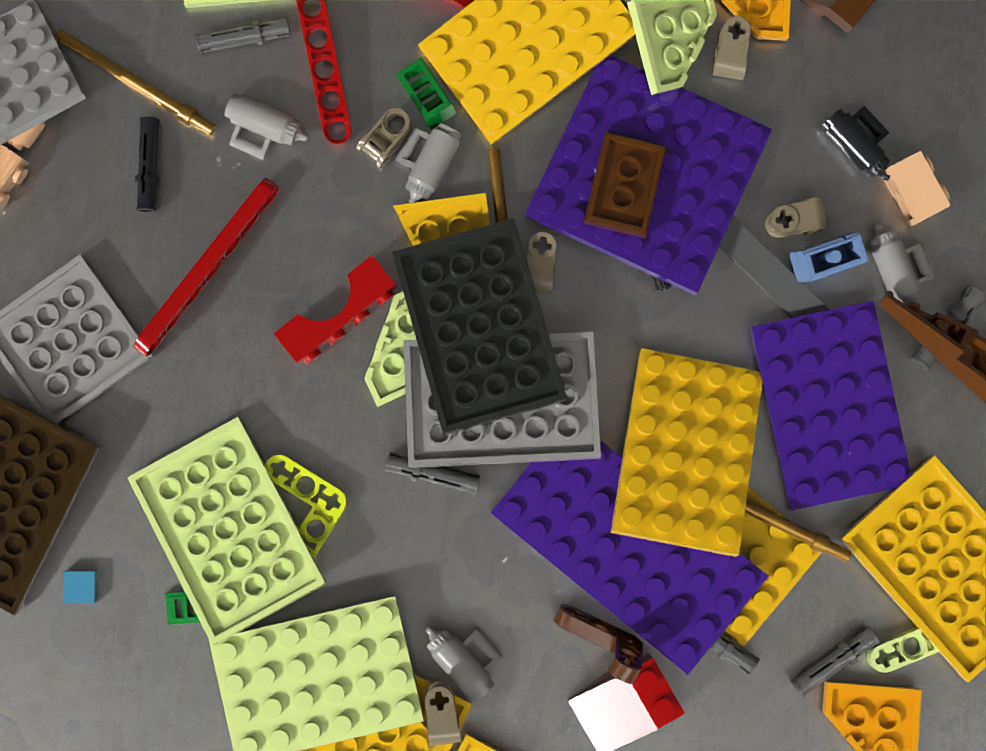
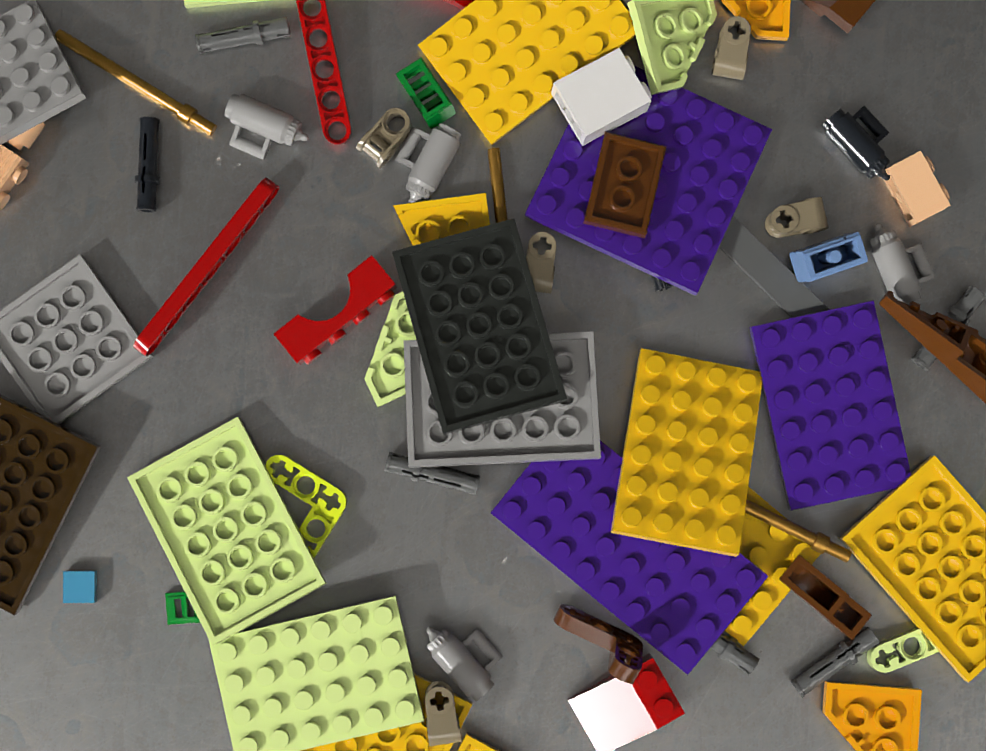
none -> white brick [551,48,652,146]
none -> reddish brown slope [779,554,872,640]

